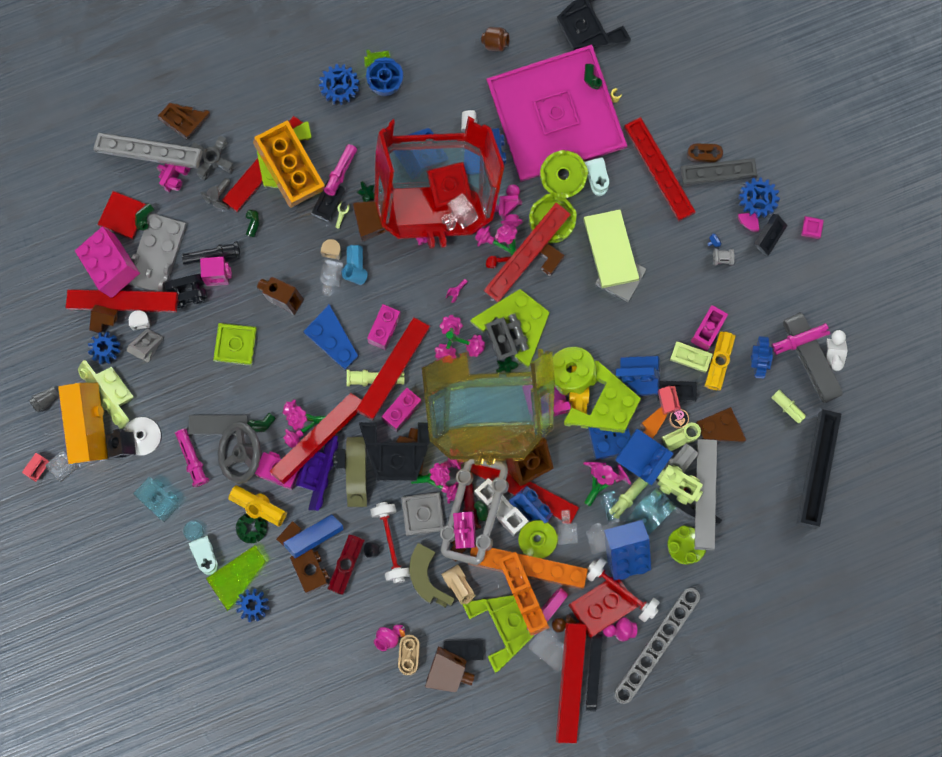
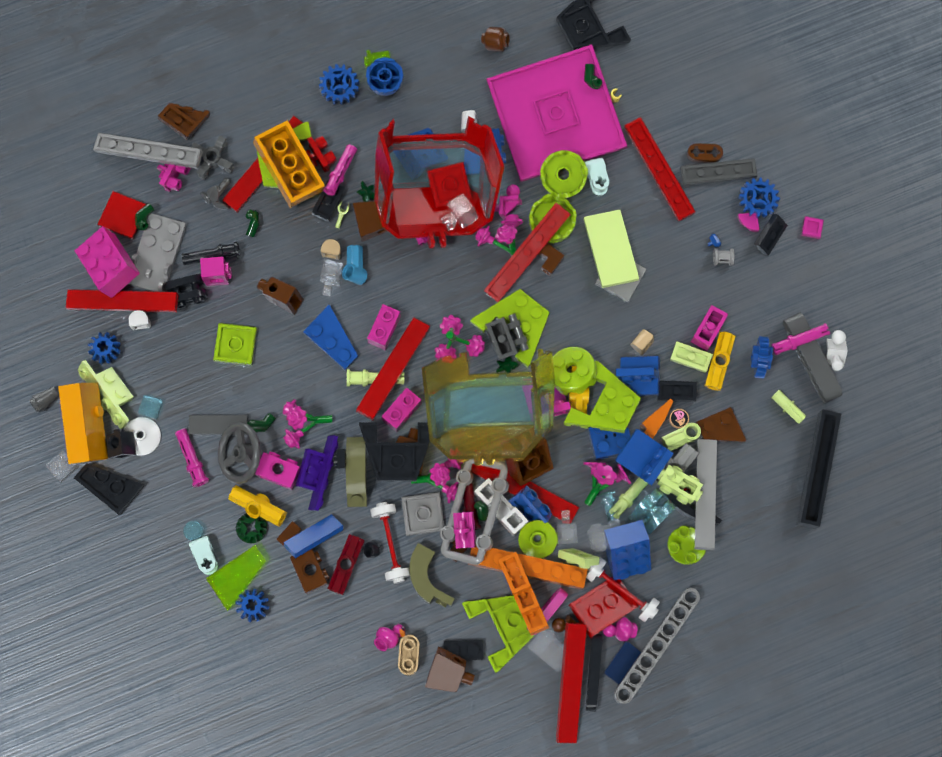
coral piece [22,453,50,482] -> none
reddish brown piece [89,305,118,333] -> none
light grey slope [127,329,163,362] -> none
clear light blue brick [133,477,180,522] -> none
tile [269,393,362,484] -> none
tan piece [441,564,475,605] -> none
dark pink hand [446,279,468,303] -> none
red hand [486,256,511,269] -> none
coral piece [658,386,681,415] -> none
none -> black wing [74,463,144,515]
none -> clear light blue tile [138,395,163,420]
none -> red hips [306,136,337,173]
none -> yellowish green plate [558,548,600,569]
none -> dark blue slope [603,641,641,685]
none -> tan brick [630,329,654,355]

